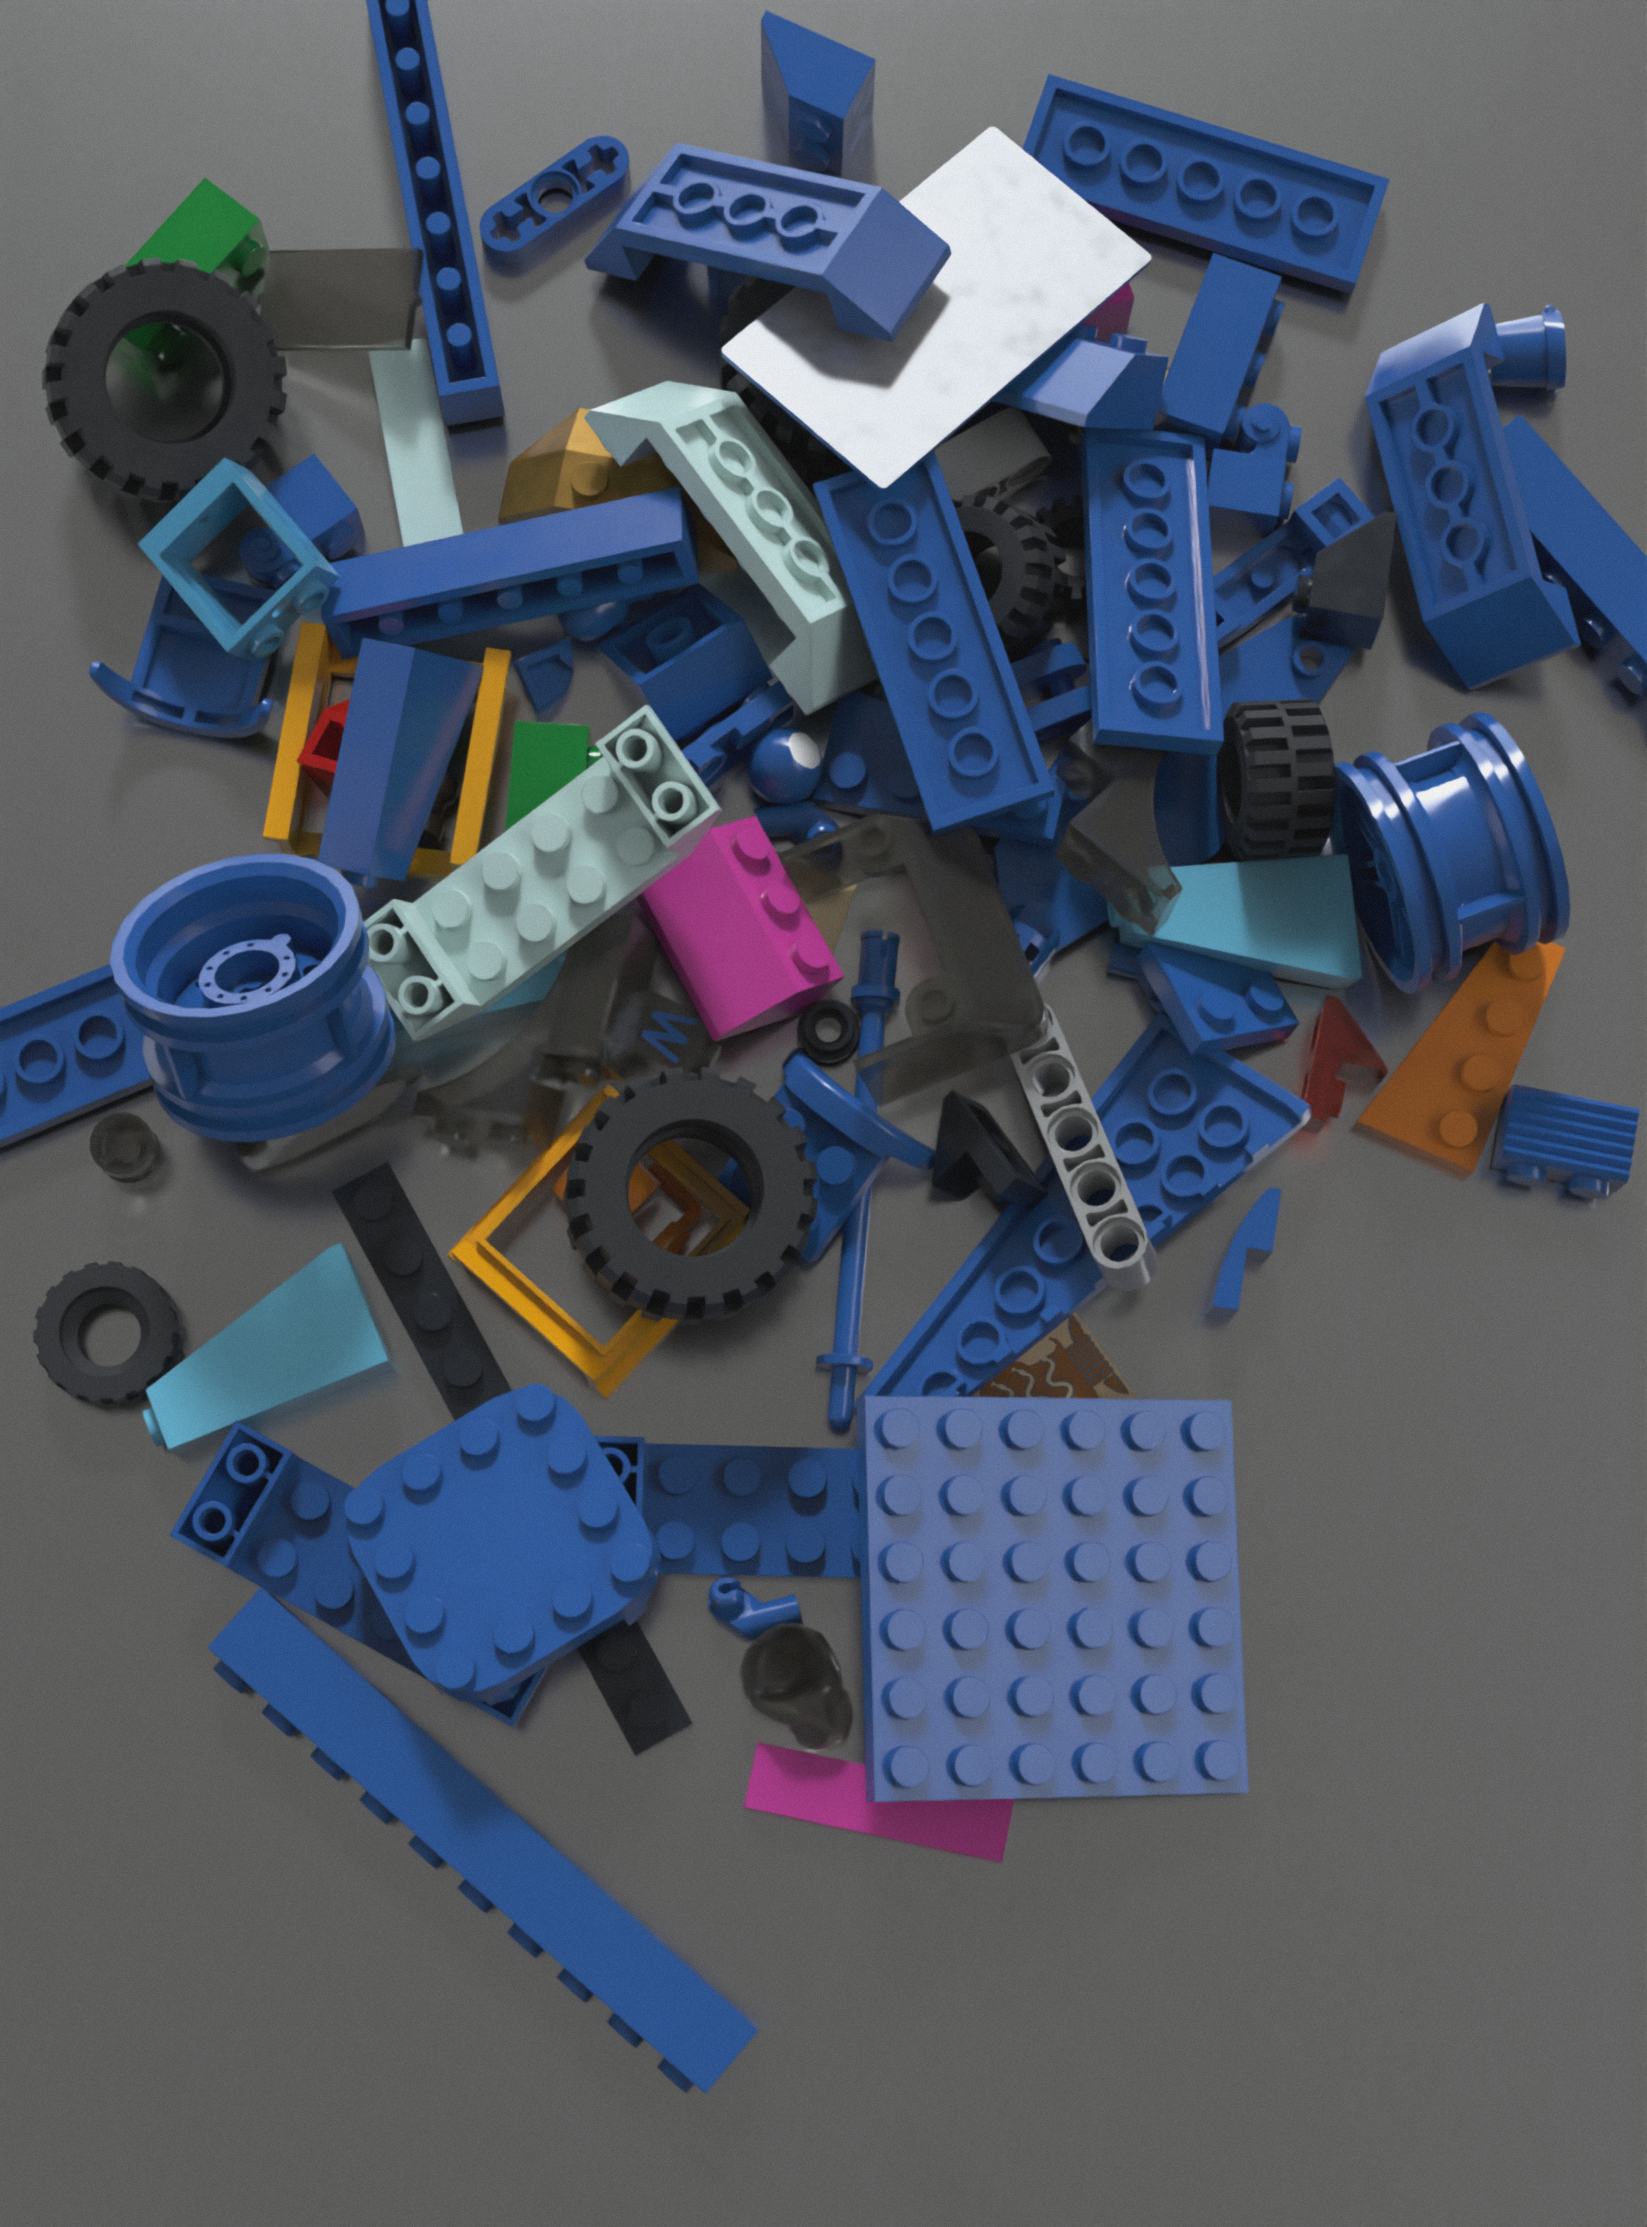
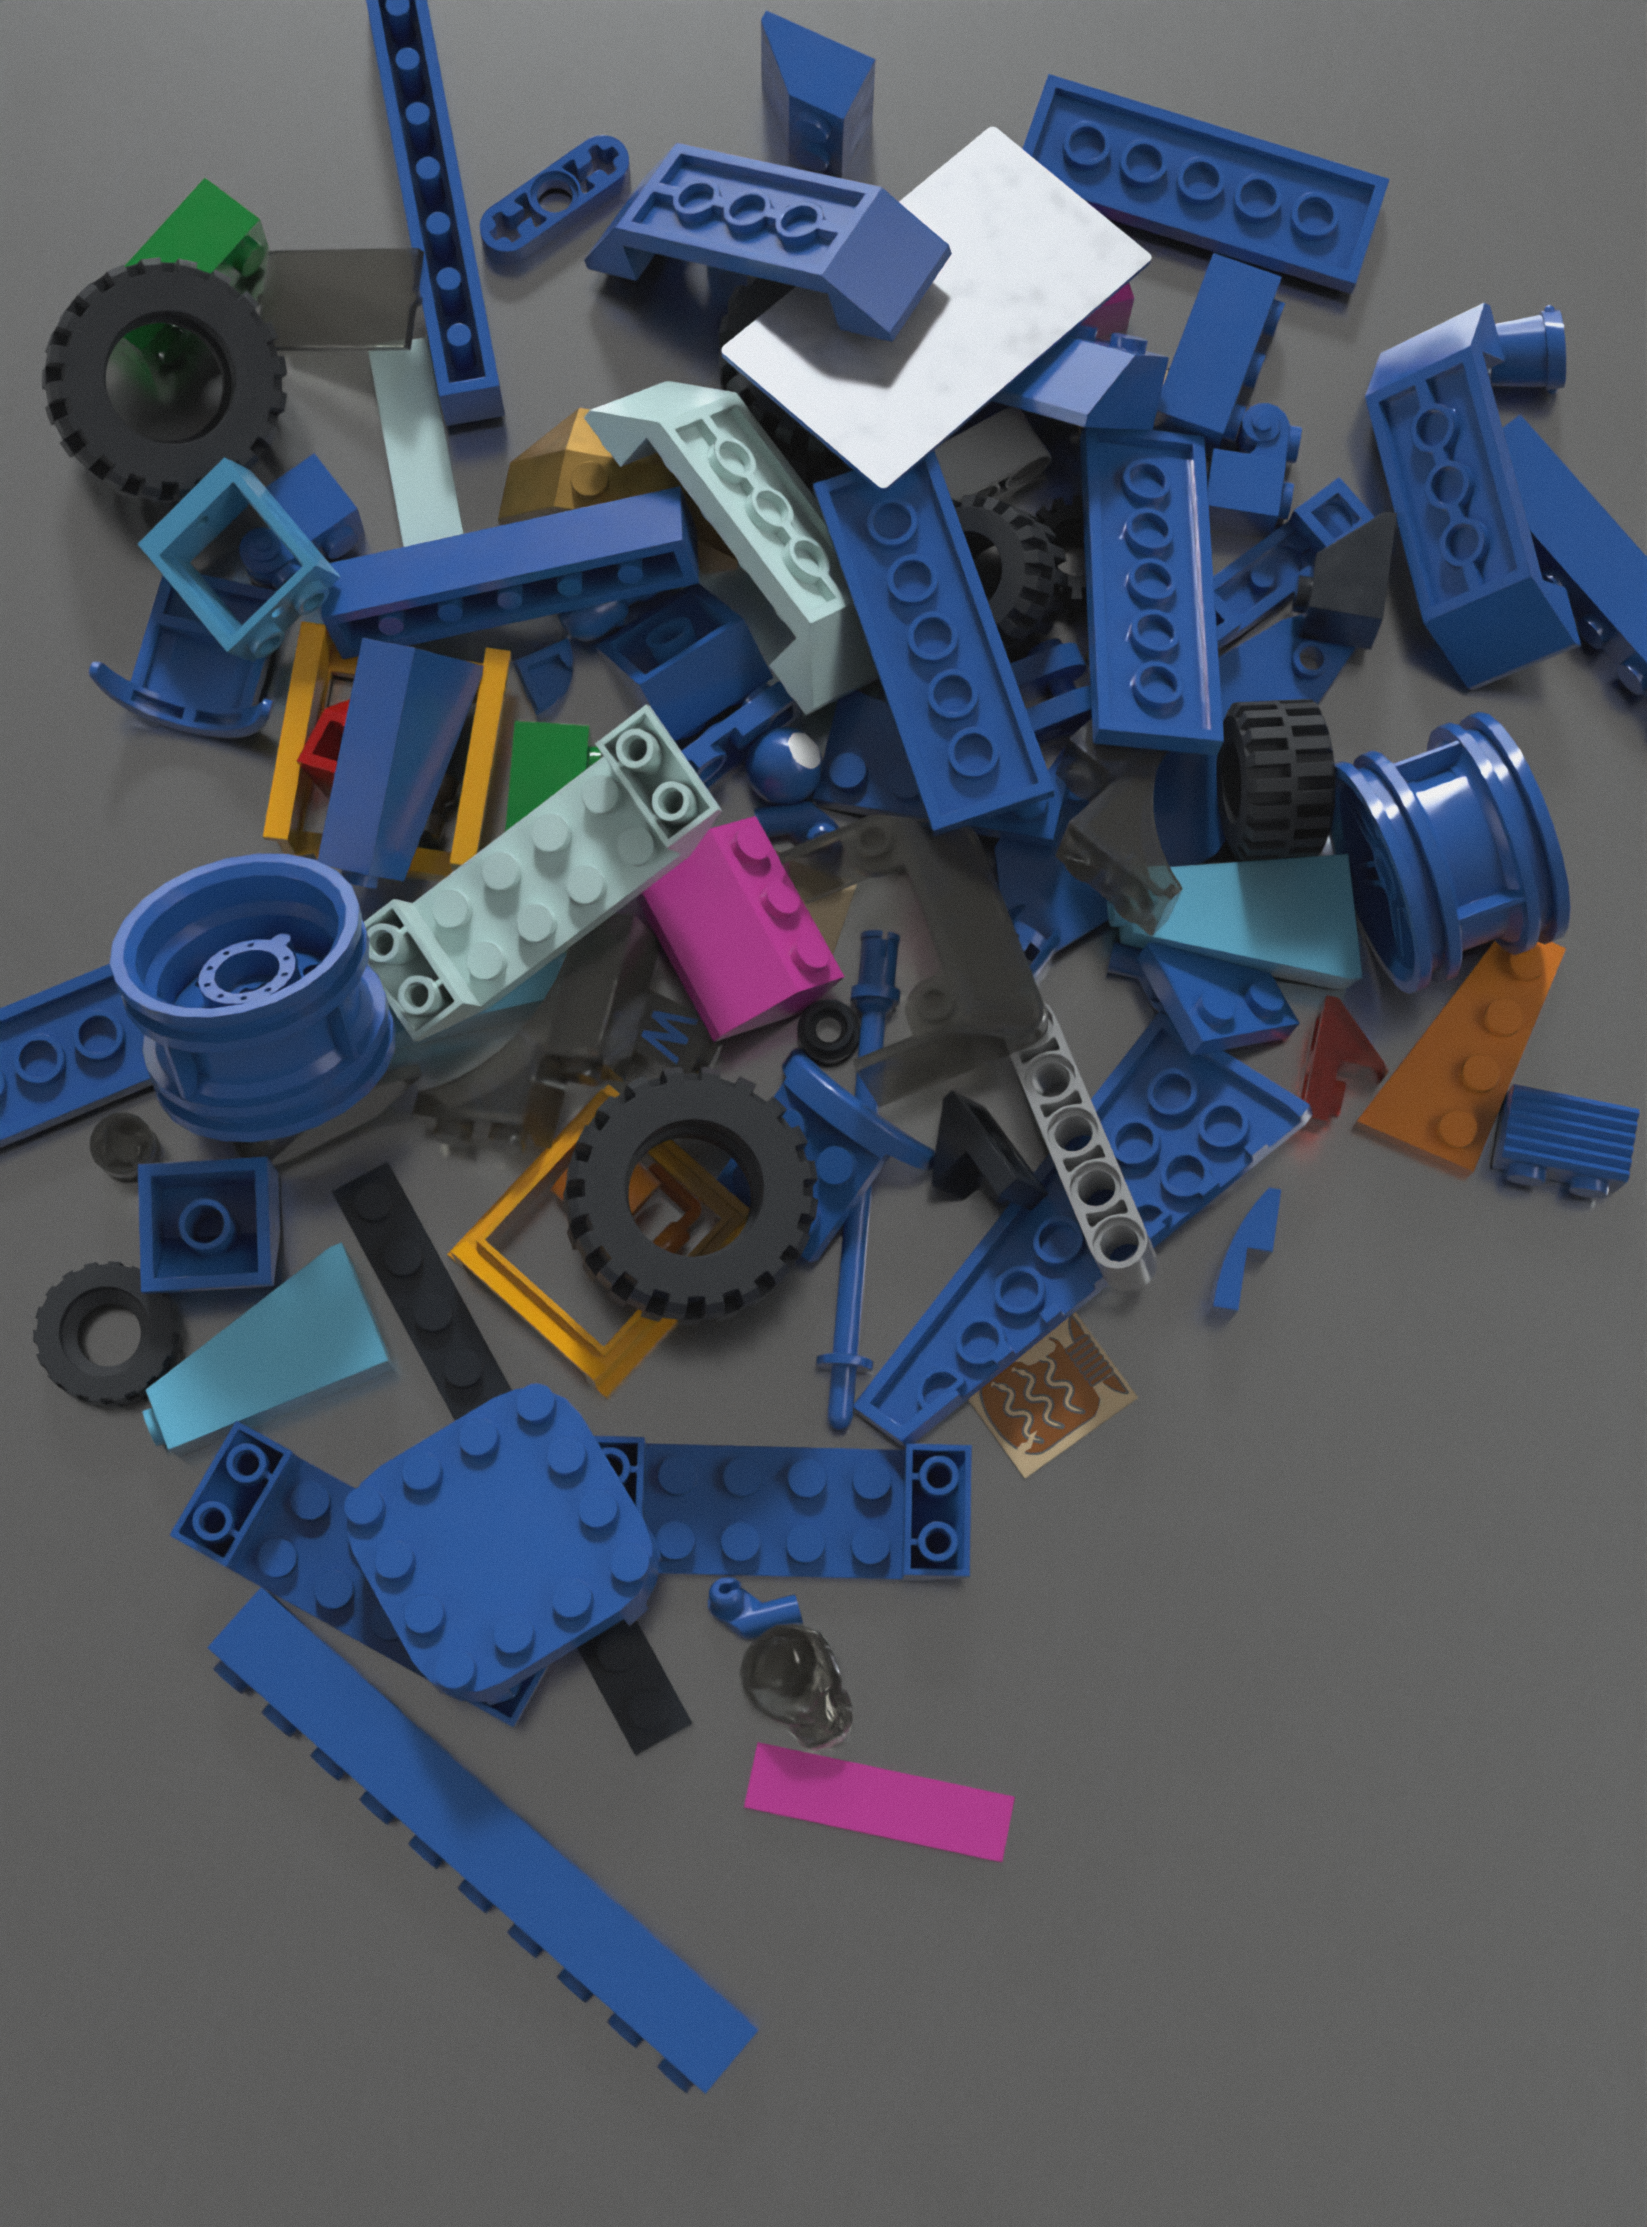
plate [856,1395,1249,1802] -> none
none -> blue slope [138,1157,280,1294]

